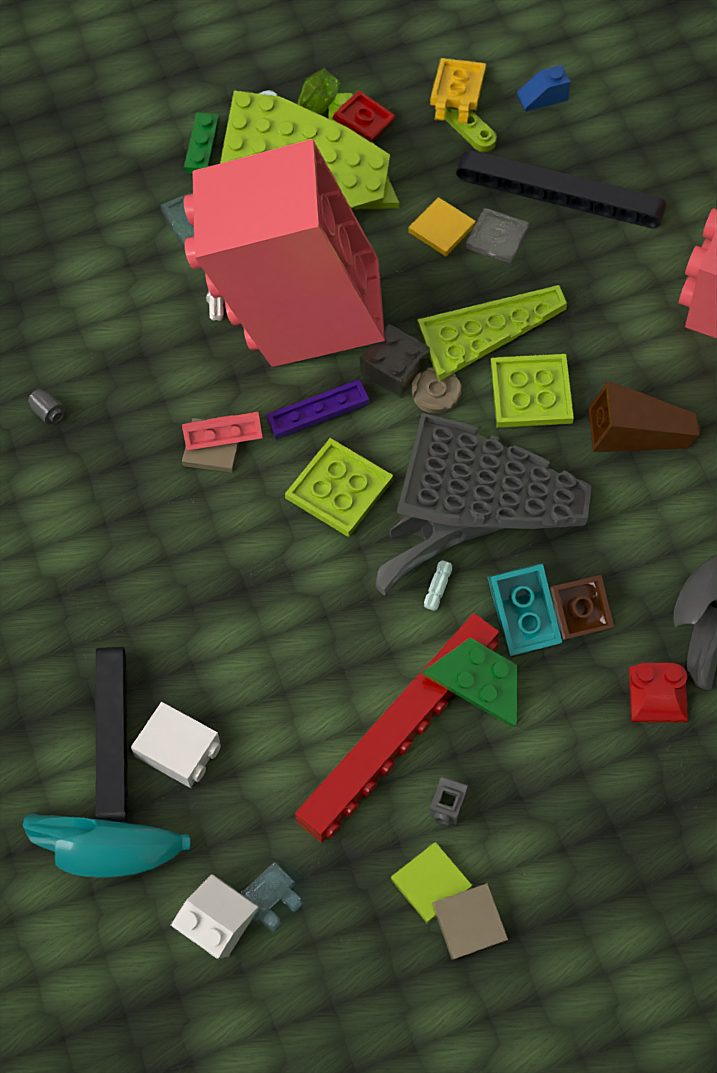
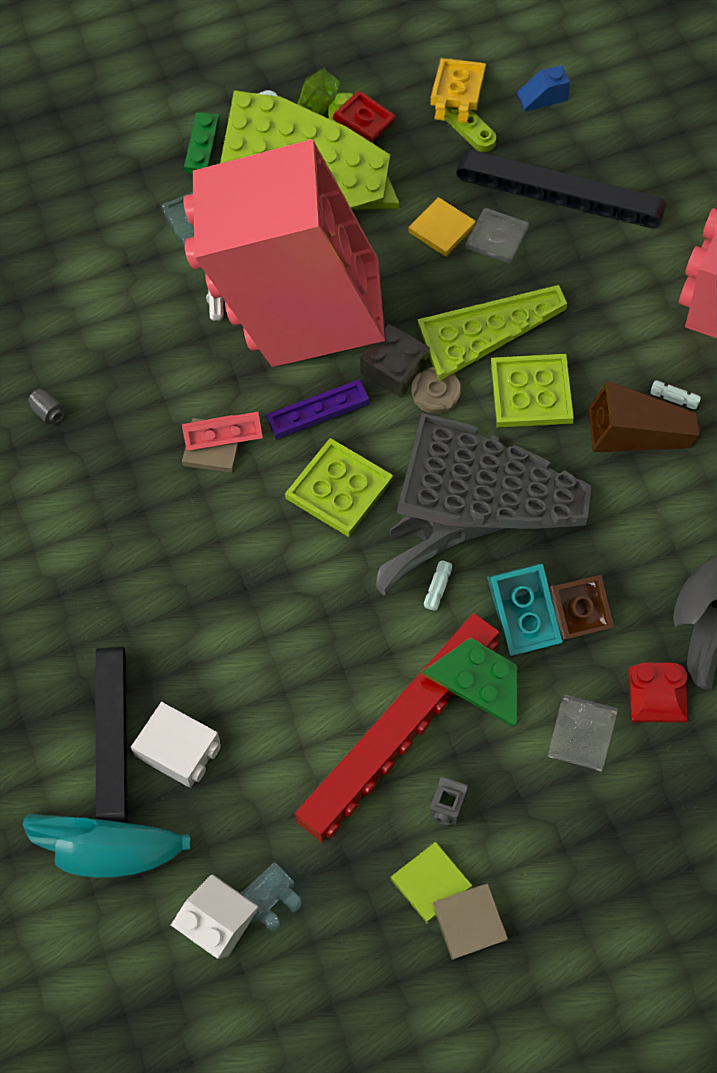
none -> clear slope [548,694,618,771]
none -> light aqua axle [651,380,701,409]

